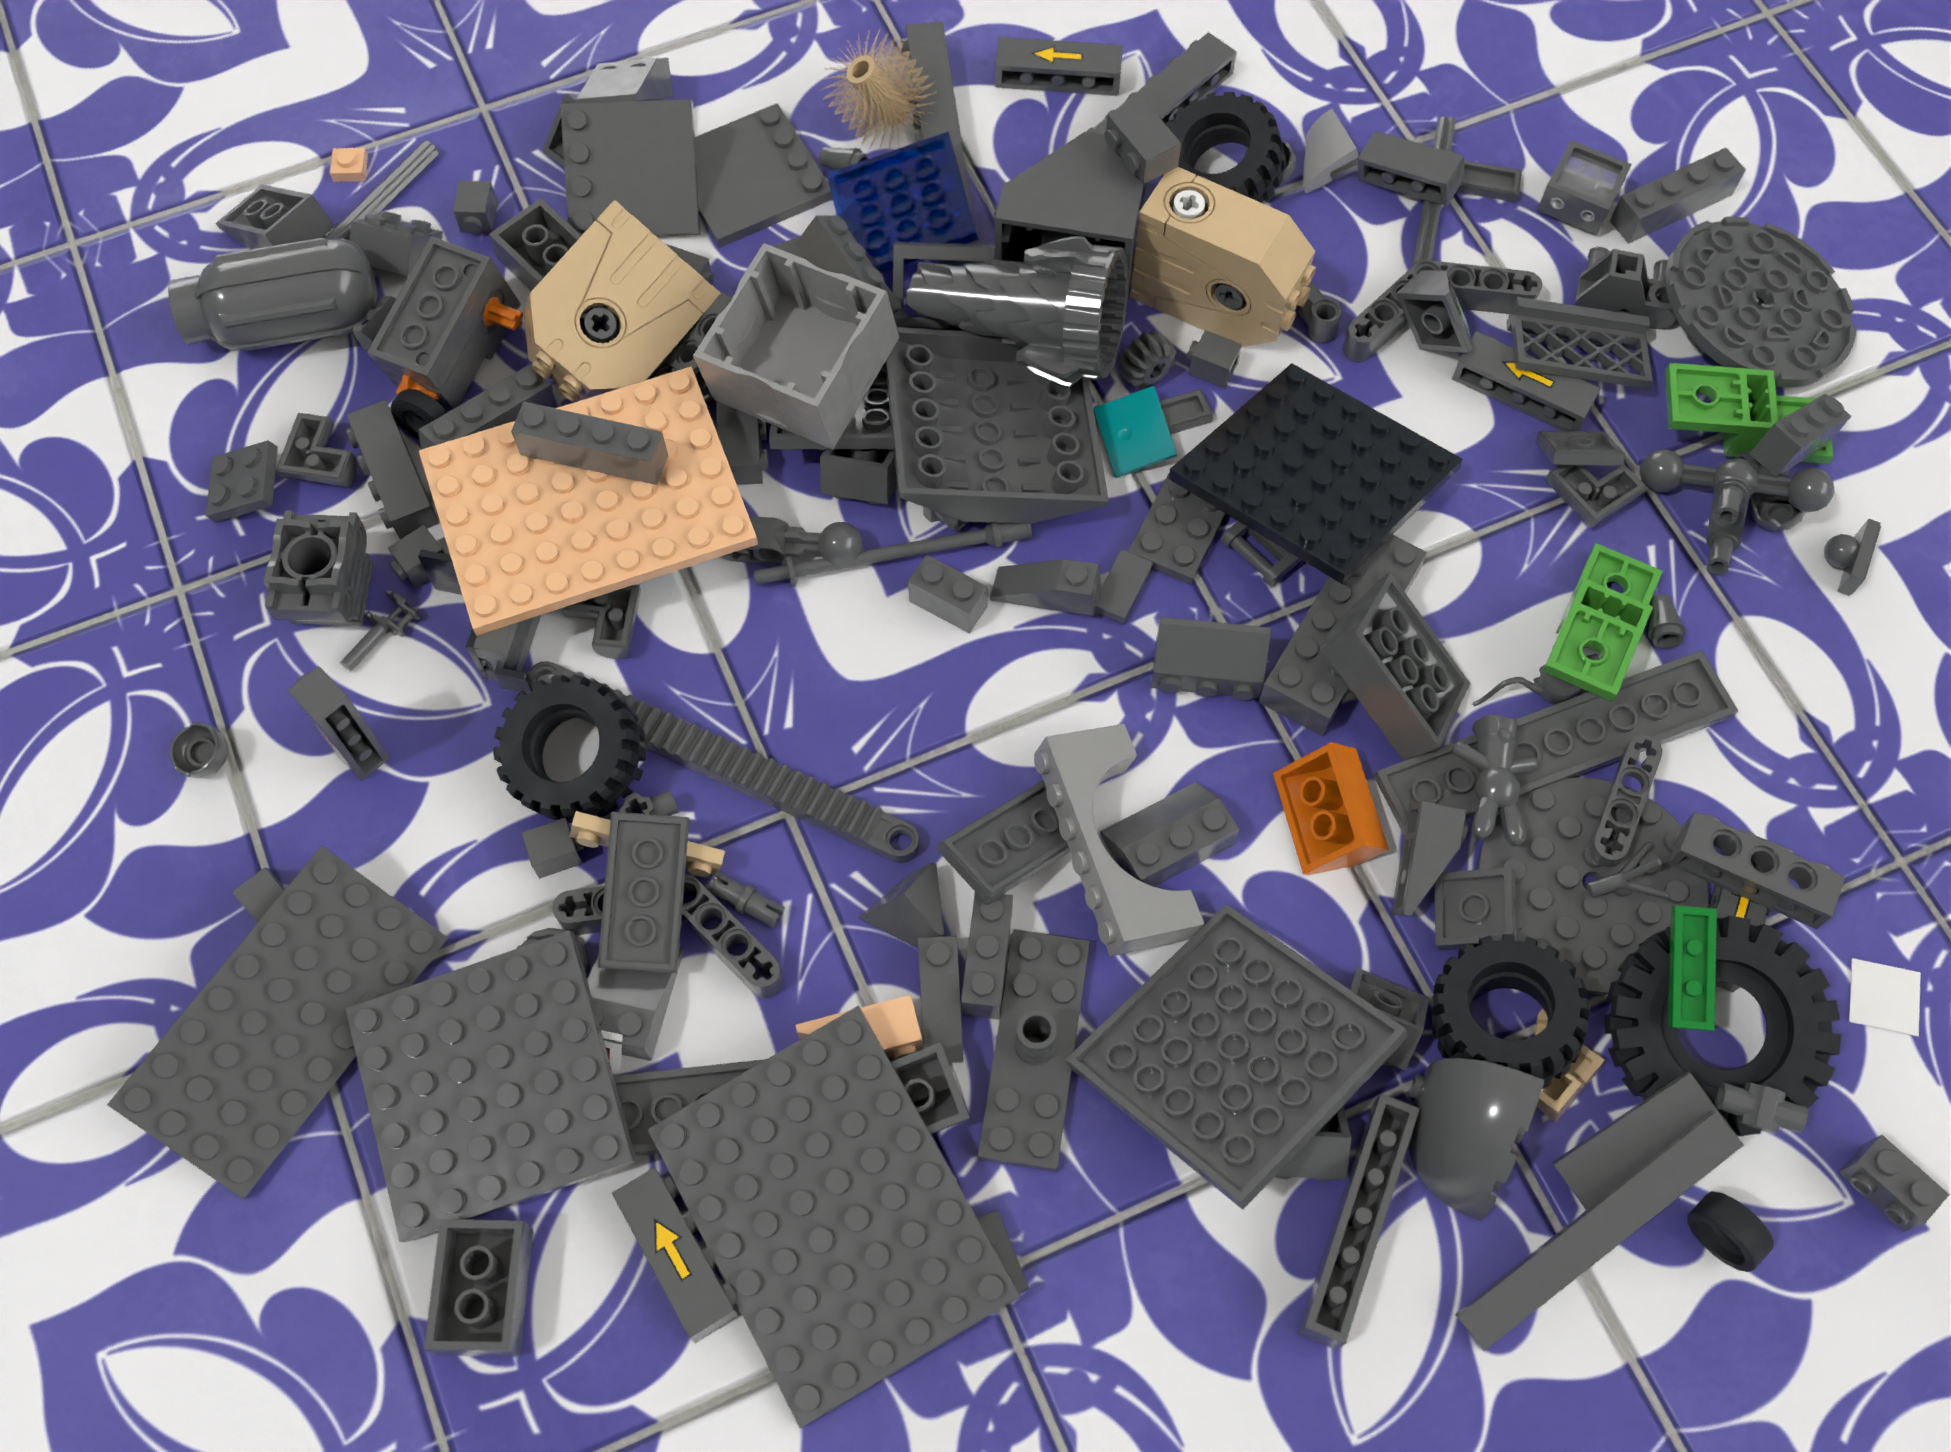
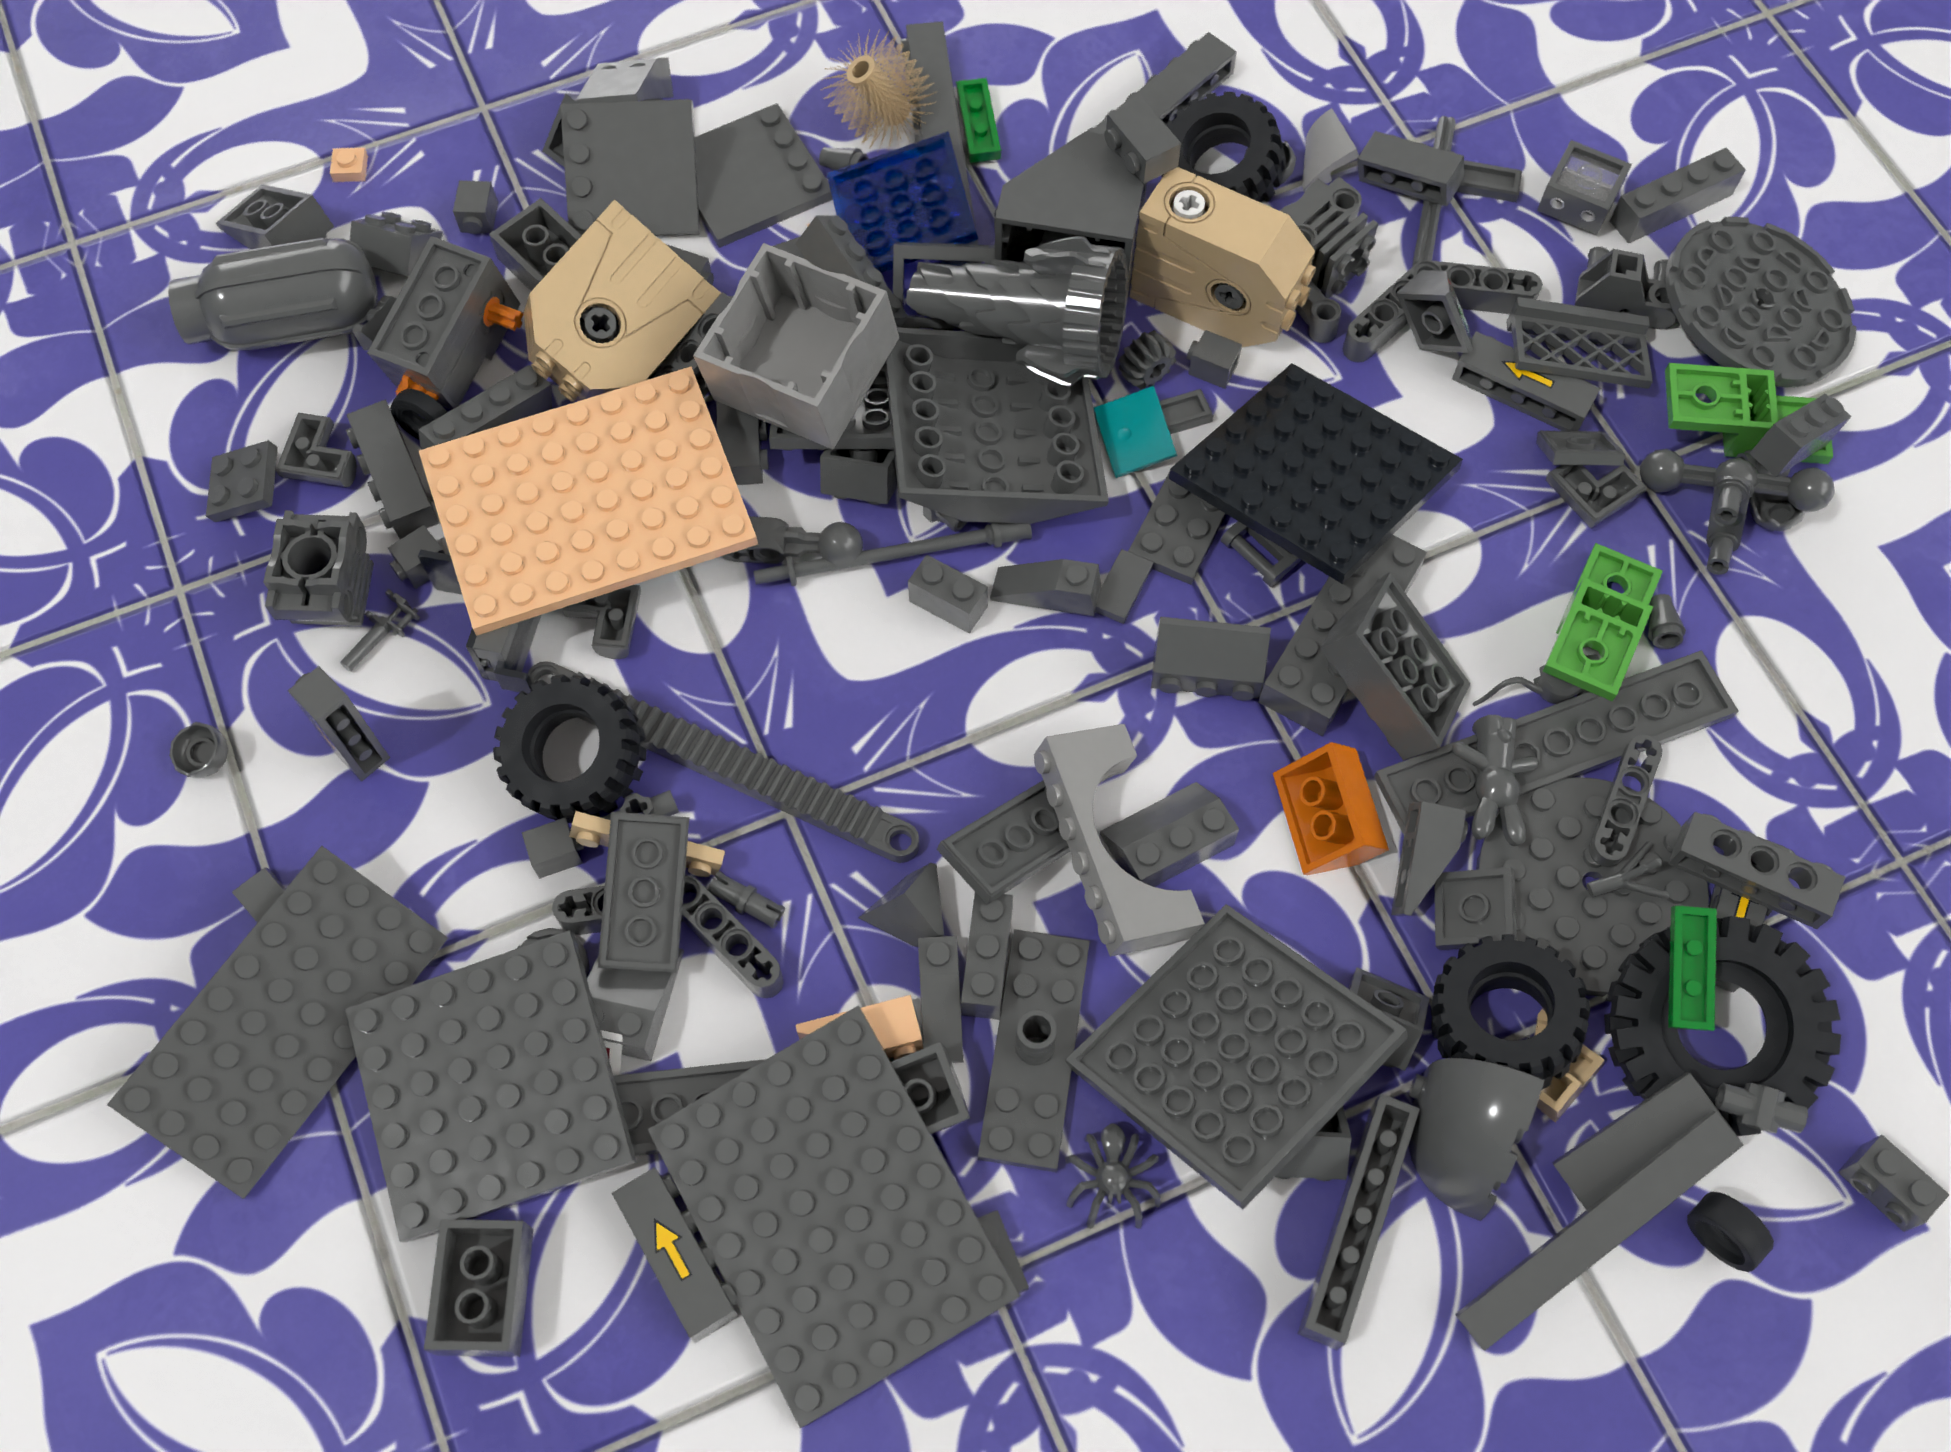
axle [325,140,439,240] -> none
dark grey brick [511,402,668,485] -> none
dark grey brick [995,37,1123,96] -> none
dark grey tile [1824,518,1881,596] -> none
white sticker [1849,958,1921,1037] -> none
none -> green plate [956,78,1001,163]
none -> dark grey animal [1065,1123,1161,1229]
none -> dark grey piece [1280,177,1378,298]

